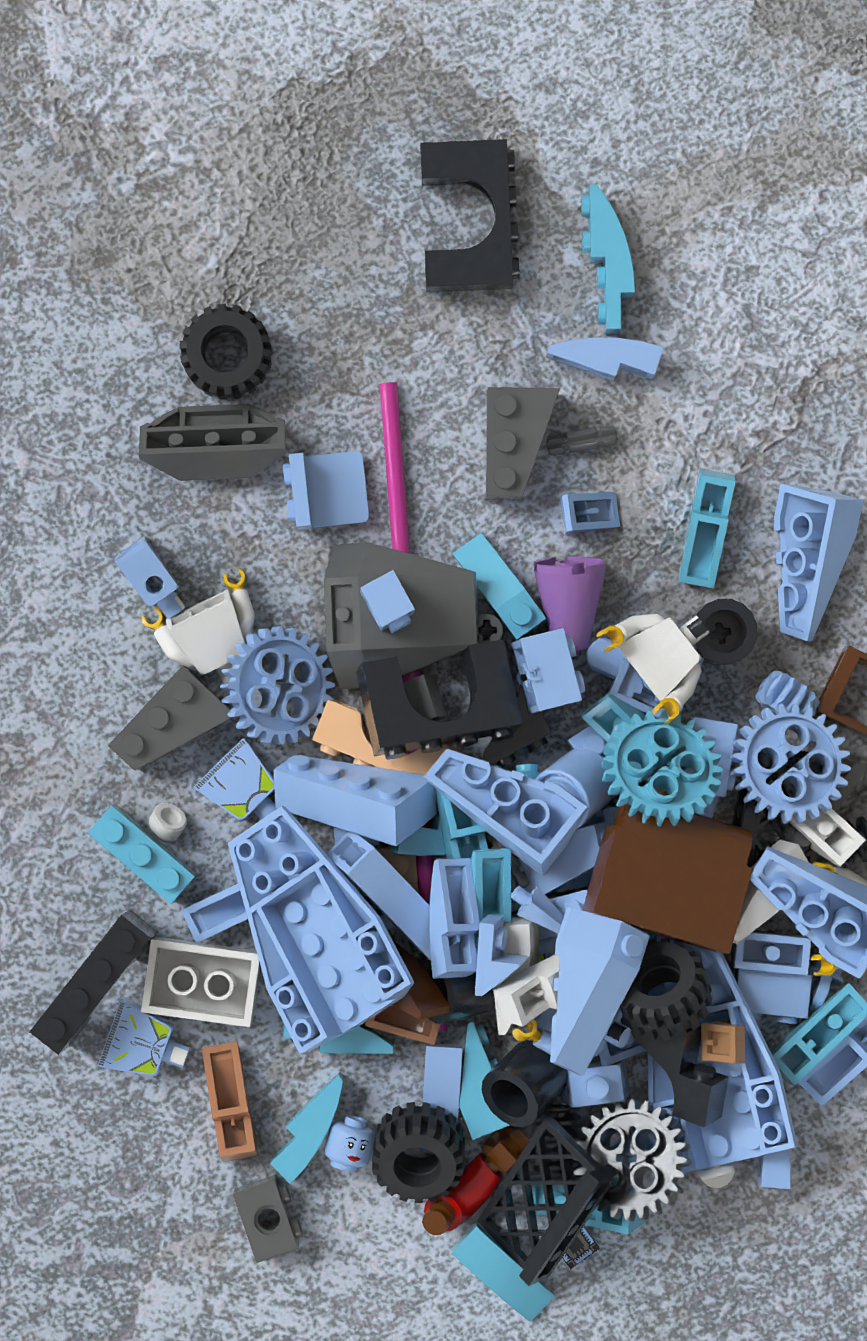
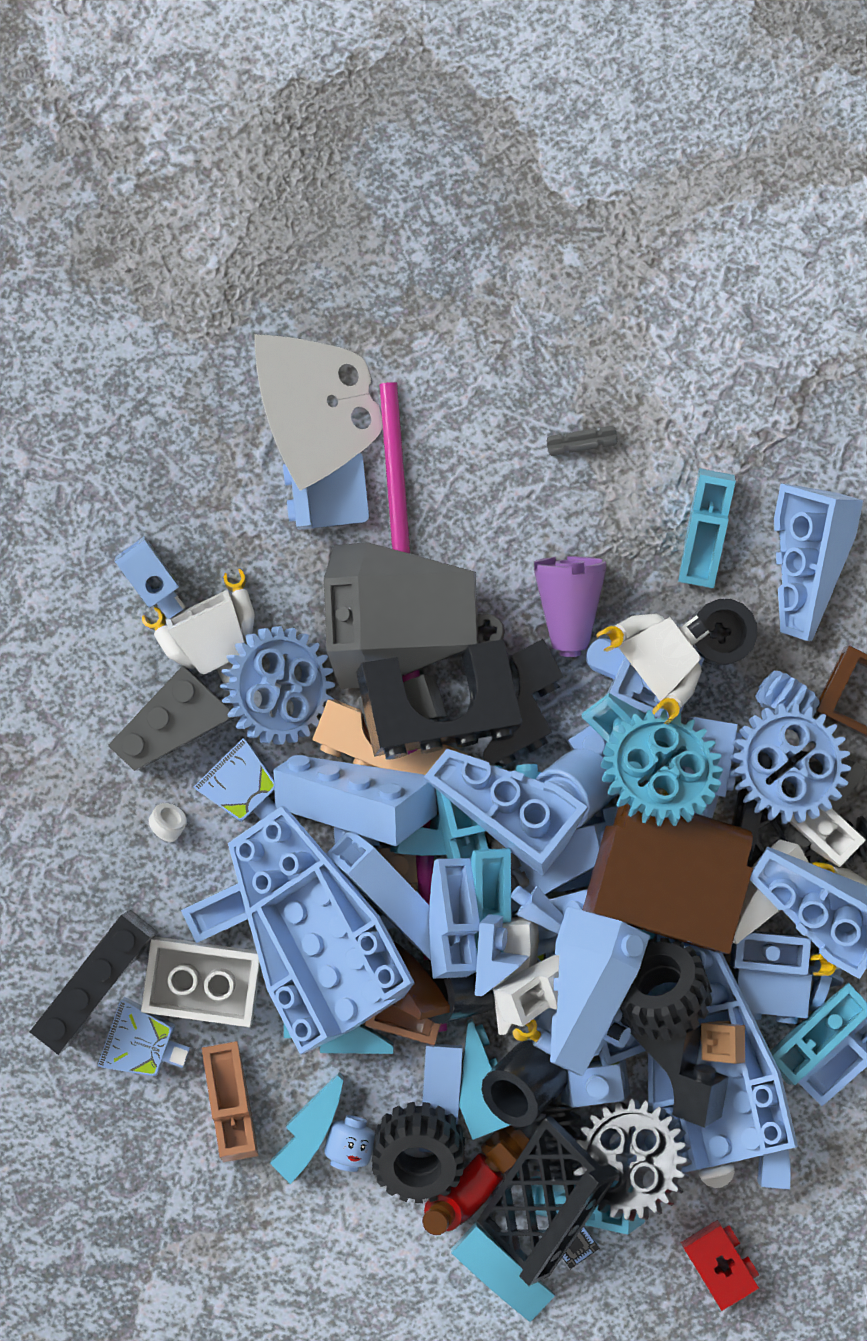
medium azure brick [88,805,198,904] -> none
dark grey wedge [139,404,286,481] -> none
black tyre [179,304,273,400] -> none
dark grey brick [233,1174,303,1263] -> none
light blue brick [360,570,415,633] -> none
black arch [420,139,520,293] -> none
medium azure slope [452,533,546,641] -> none
dark grey wedge [485,387,560,500] -> none
light blue brick [511,628,585,714] -> none
light blue slope [546,337,664,381] -> none
light blue slope [560,492,620,535] -> none
medium azure slope [581,185,635,334] -> none
none -> white piece [254,334,383,491]
none -> red brick [680,1220,759,1311]

